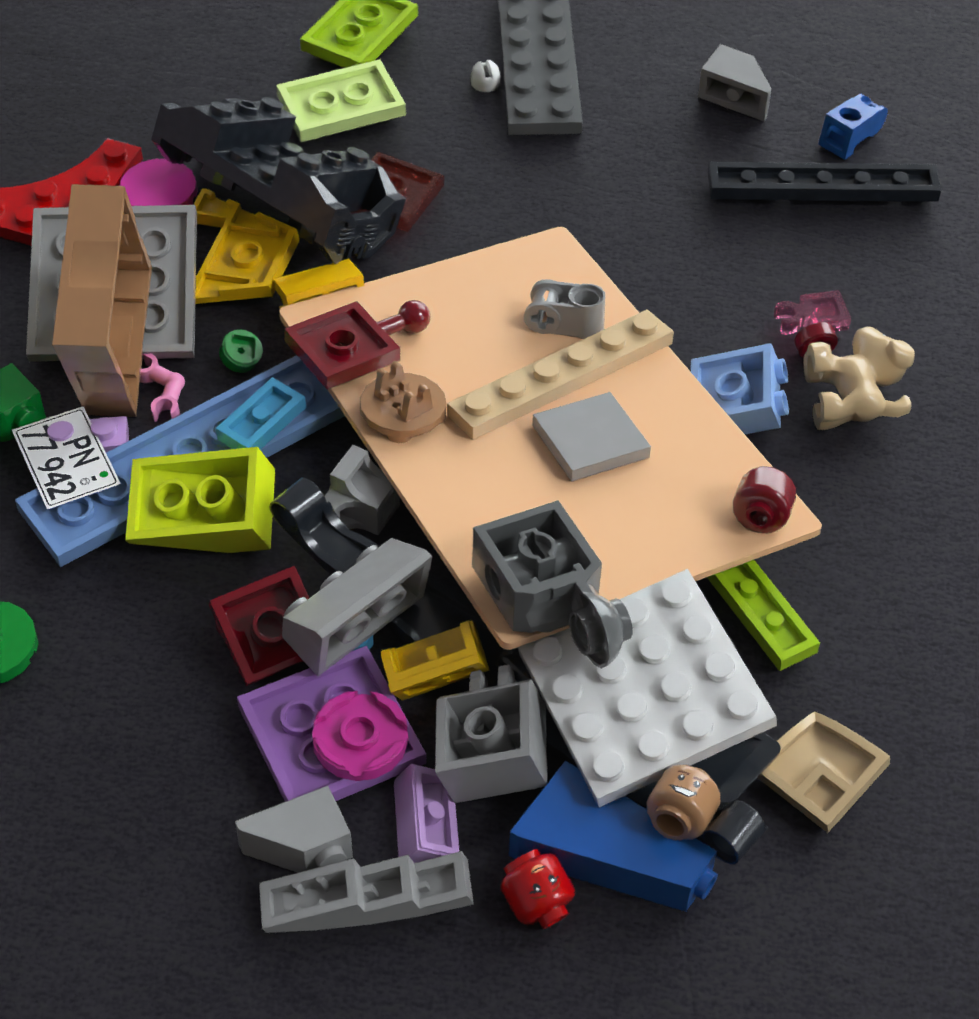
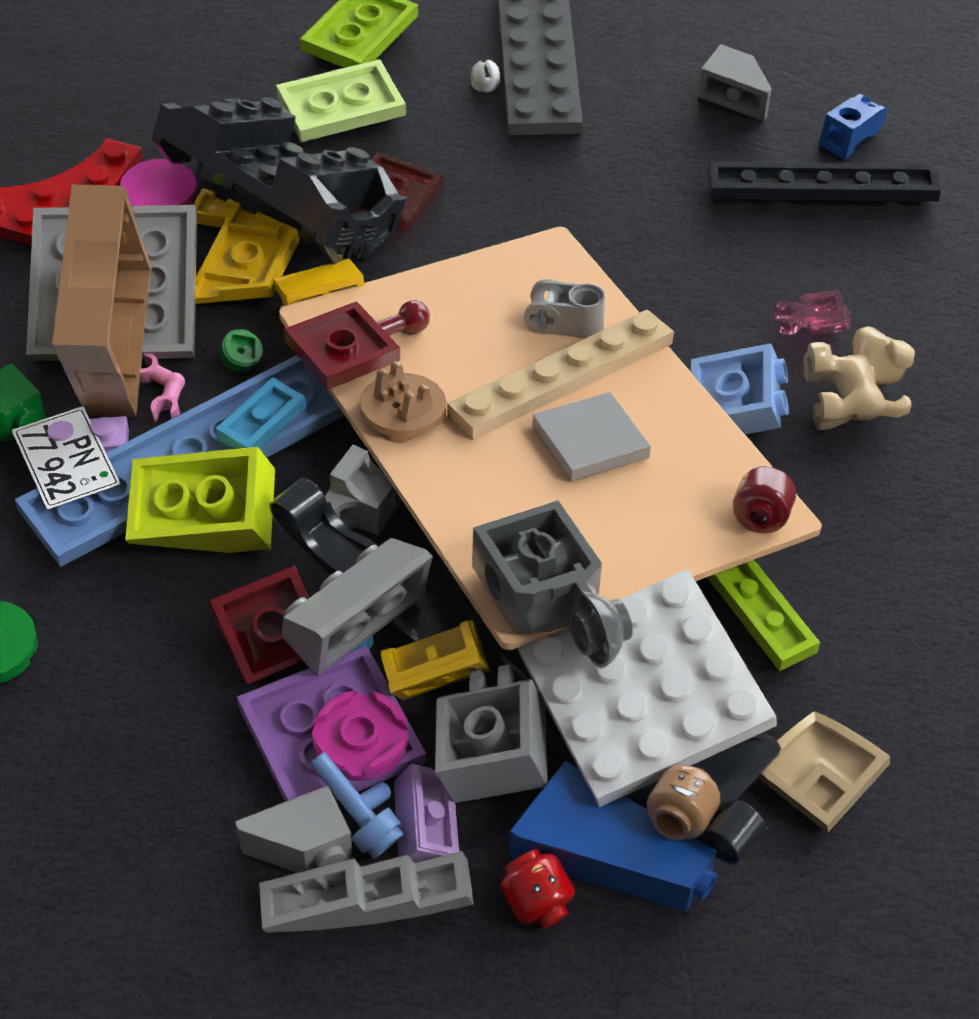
dark red tile [794,322,838,358] -> none
none -> medium blue piece [310,752,404,859]

